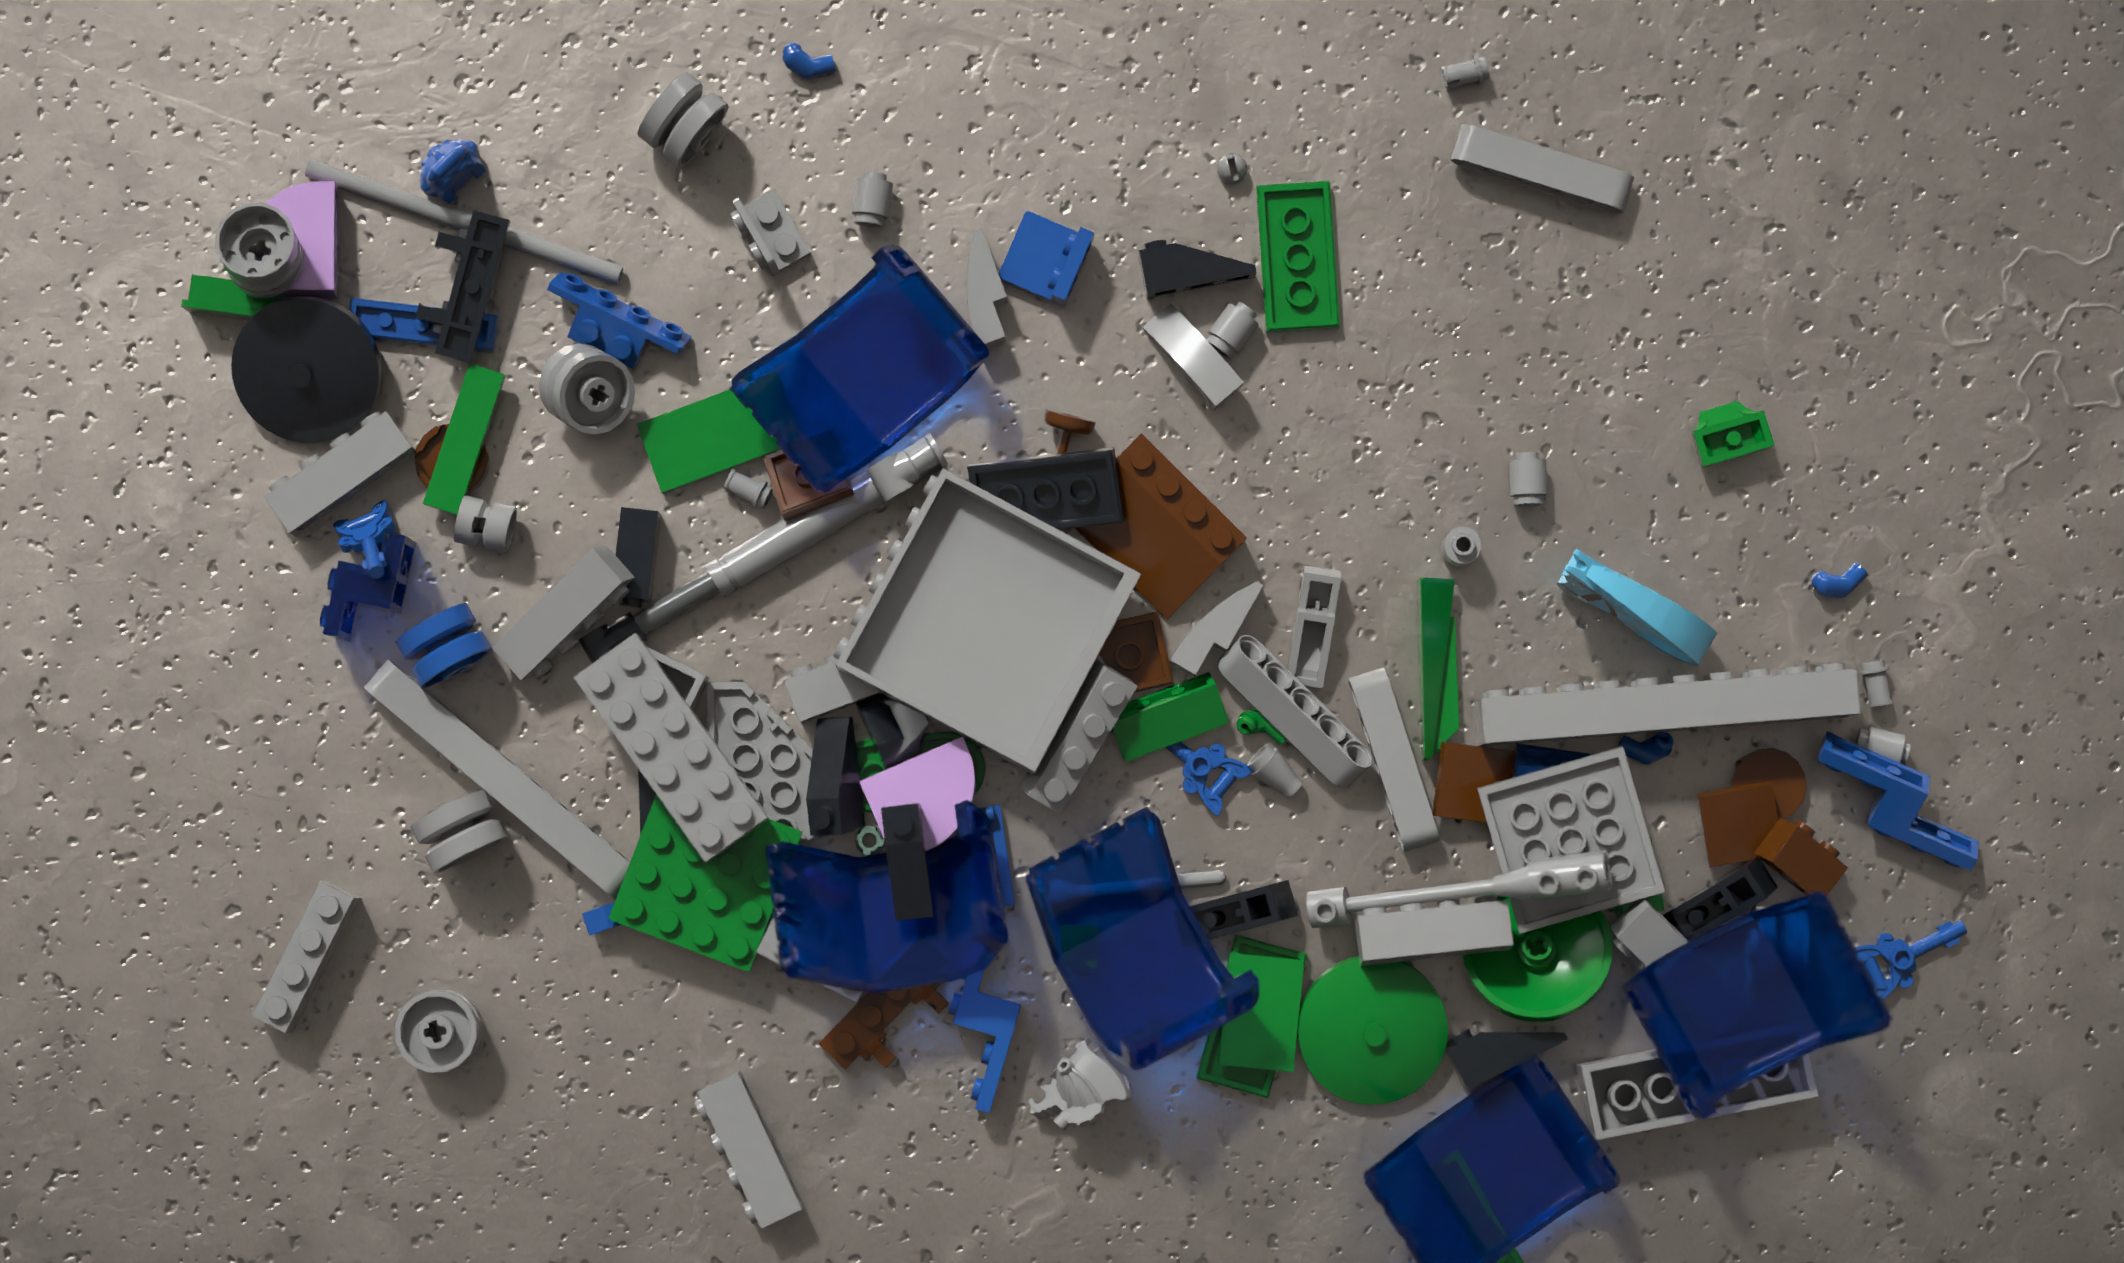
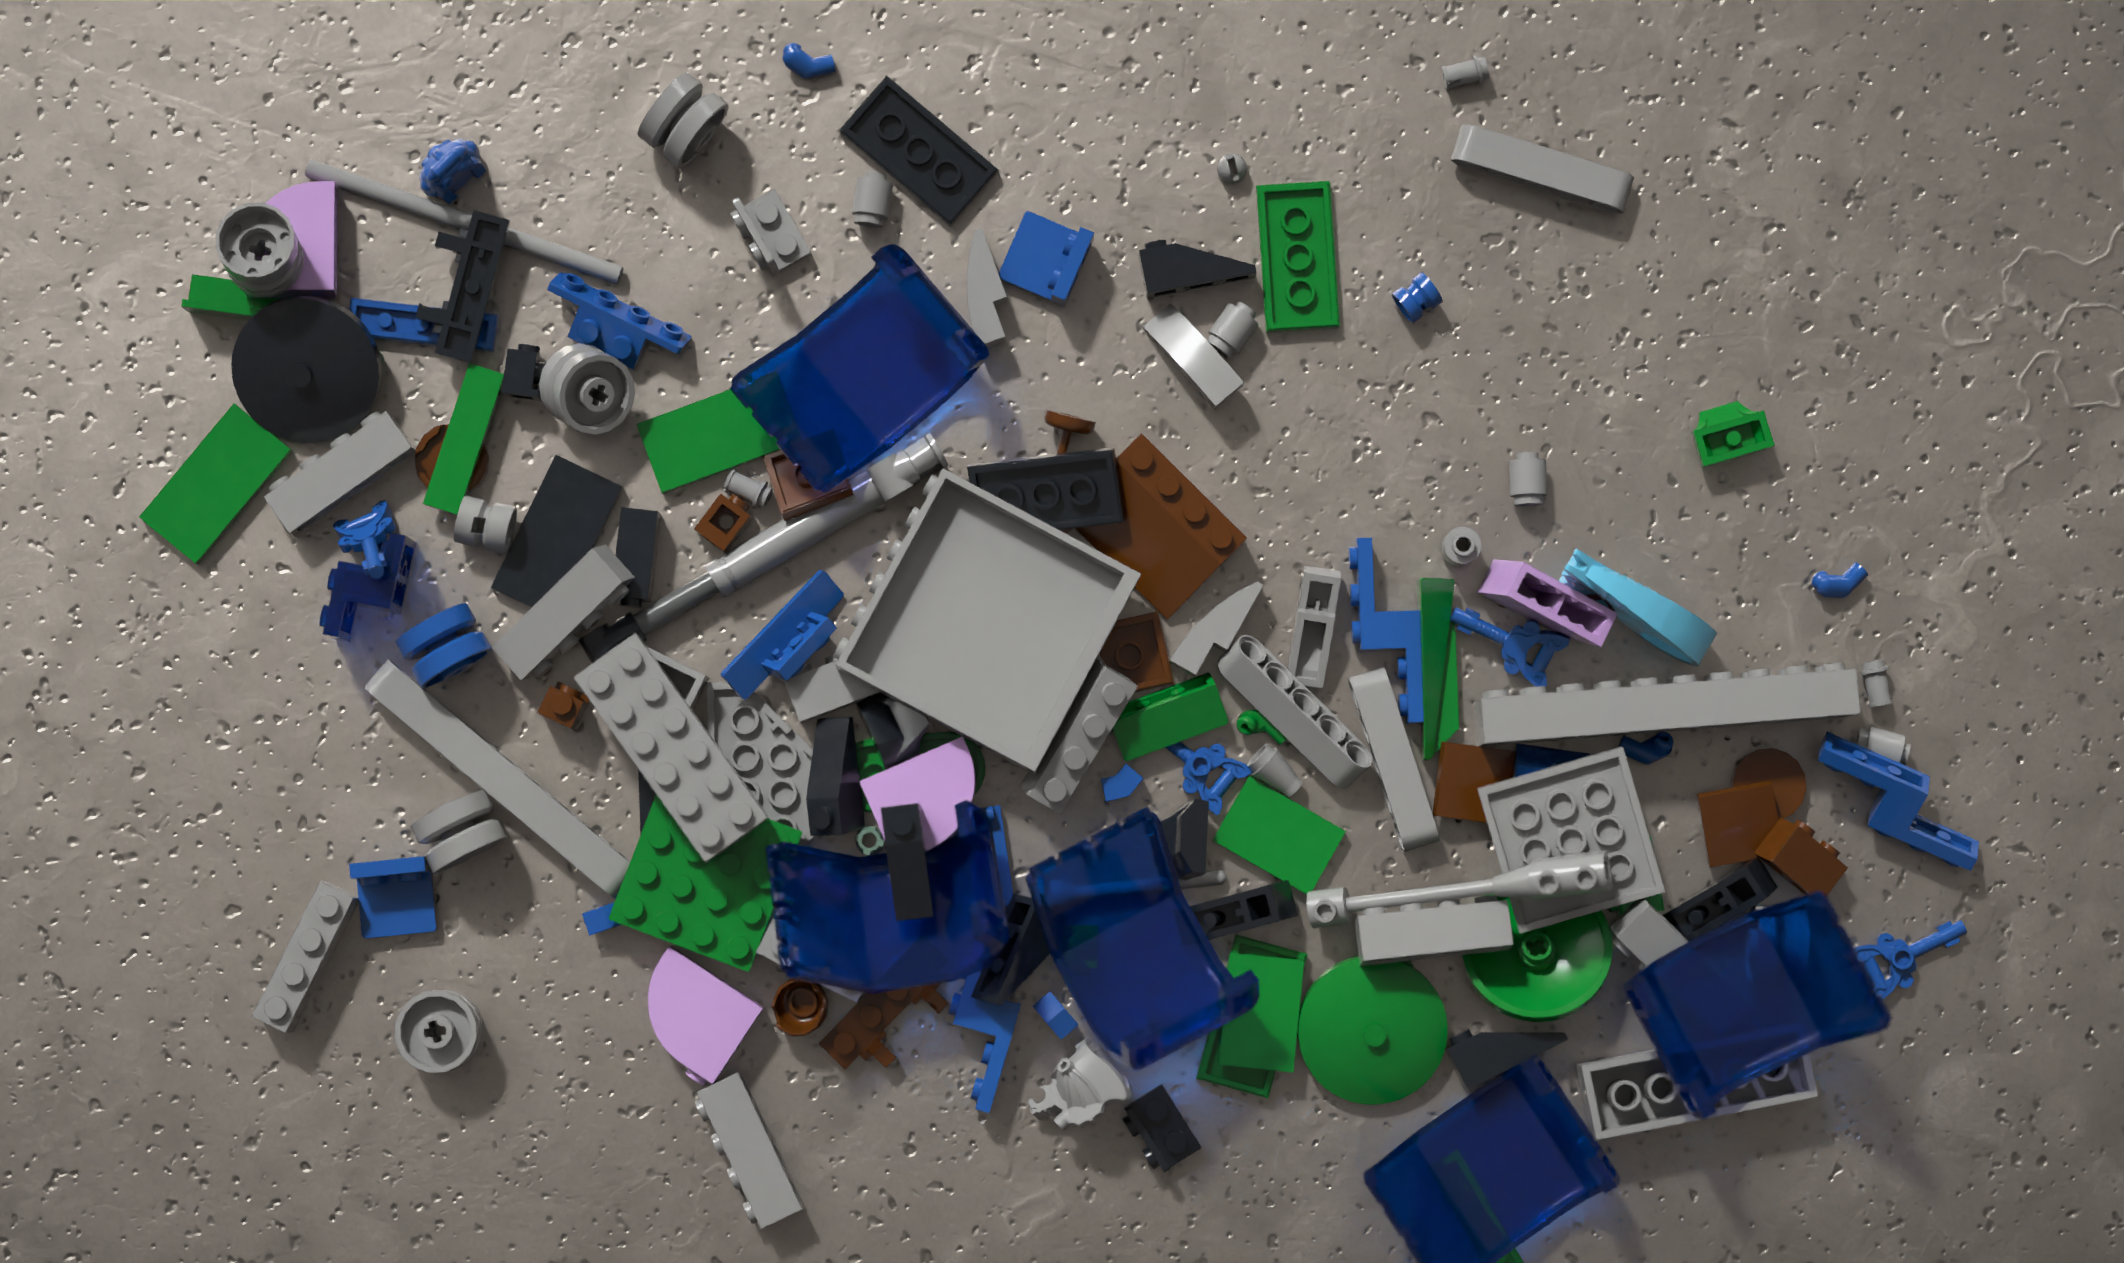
none -> green tile [139,403,293,565]
none -> blue bracket [349,856,437,939]
none -> black tile [491,455,623,607]
none -> black brick [502,344,546,402]
none -> reddish brown brick [537,682,590,731]
none -> lavender brick [648,946,765,1086]
none -> reddish brown brick [694,494,752,553]
none -> blue bracket [721,570,844,699]
none -> reddish brown hair [771,977,829,1037]
none -> black tile [839,75,999,227]
none -> black slope [971,893,1067,1006]
none -> blue piece [1032,991,1079,1040]
none -> blue piece [1101,764,1144,802]
none -> black bracket [1122,1084,1202,1173]
none -> black slope [1153,799,1209,881]
none -> green tile [1212,776,1346,895]
none -> blue bracket [1348,538,1424,724]
none -> blue wheel [1391,272,1443,324]
none -> blue piece [1450,607,1570,687]
none -> lavender brick [1477,559,1618,647]

